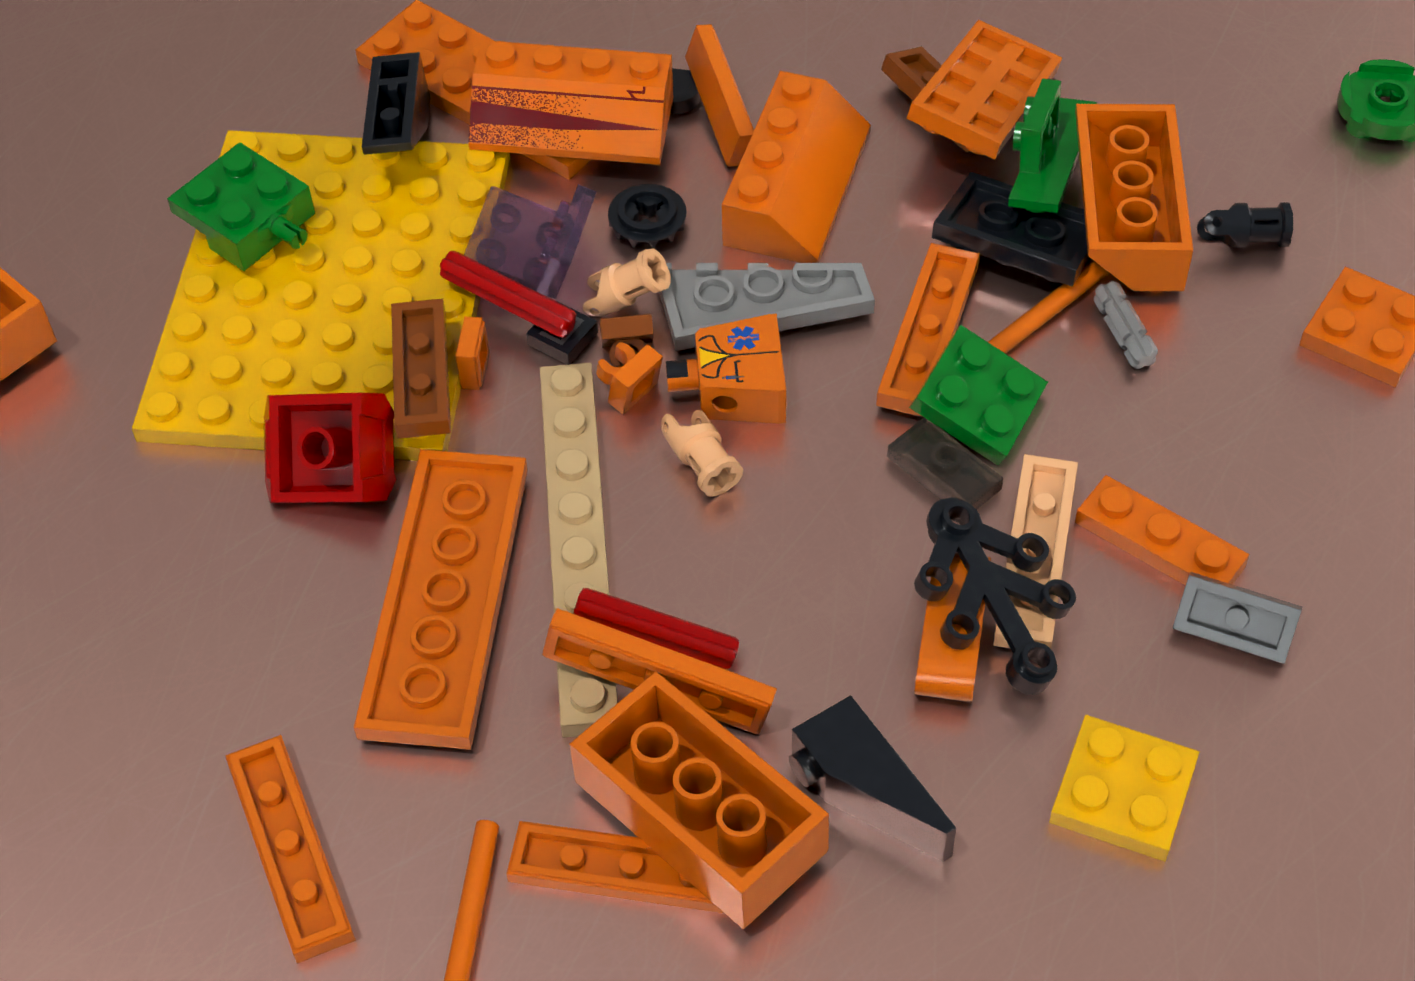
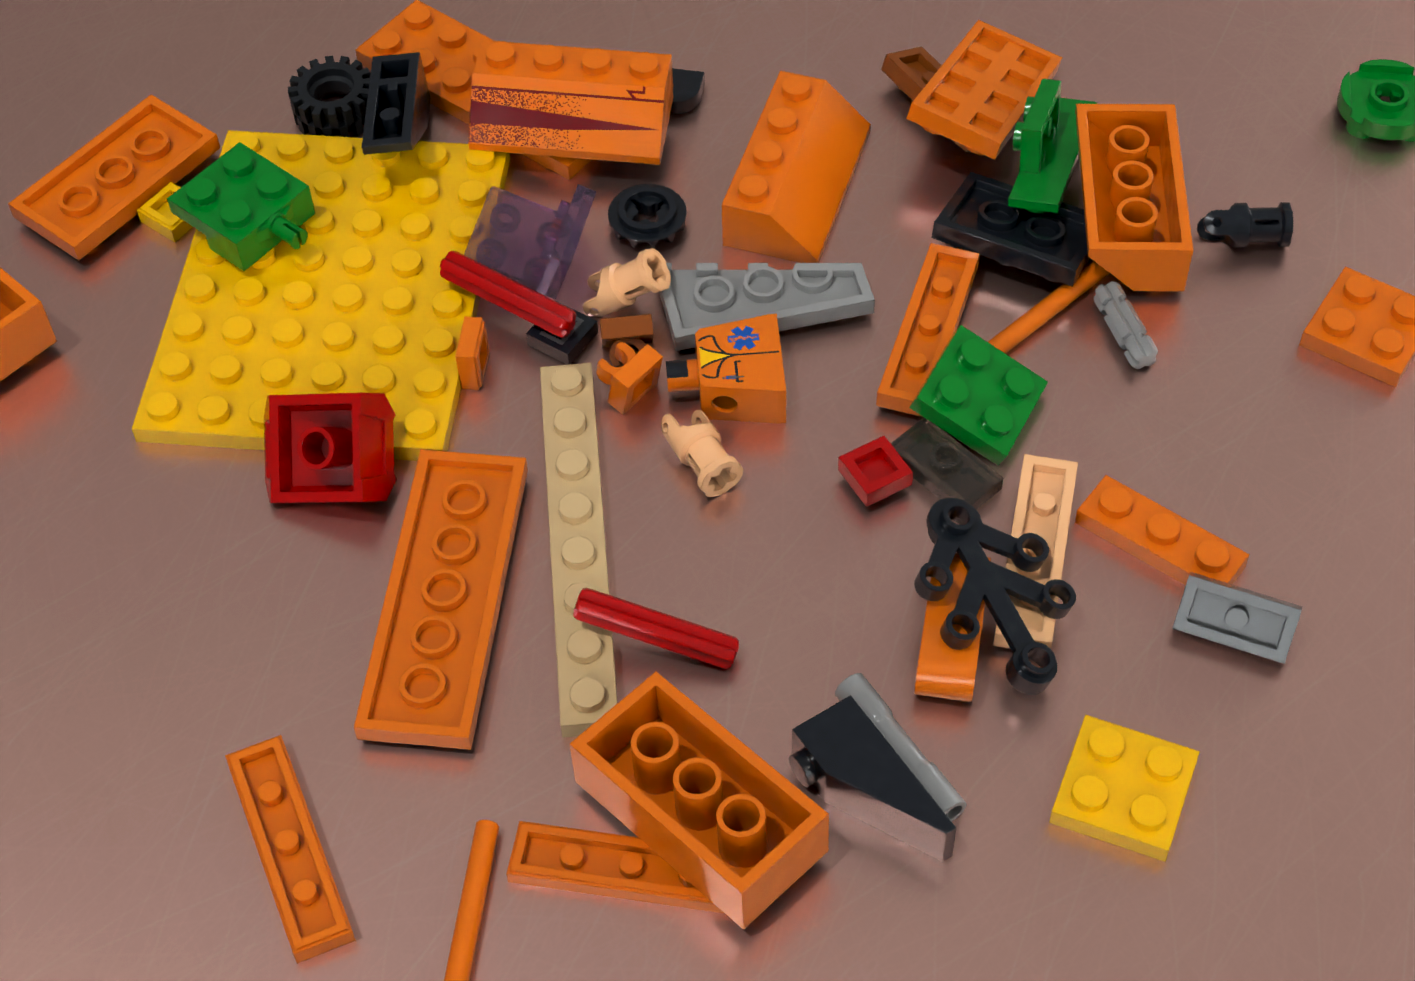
dark orange plate [391,298,451,439] -> none
orange tile [542,608,777,734] -> none
orange tile [685,24,754,167] -> none
none -> orange plate [8,94,220,261]
none -> yellow tile [137,182,193,242]
none -> black tyre [288,56,371,137]
none -> light grey piece [835,673,967,822]
none -> red plate [838,435,913,507]

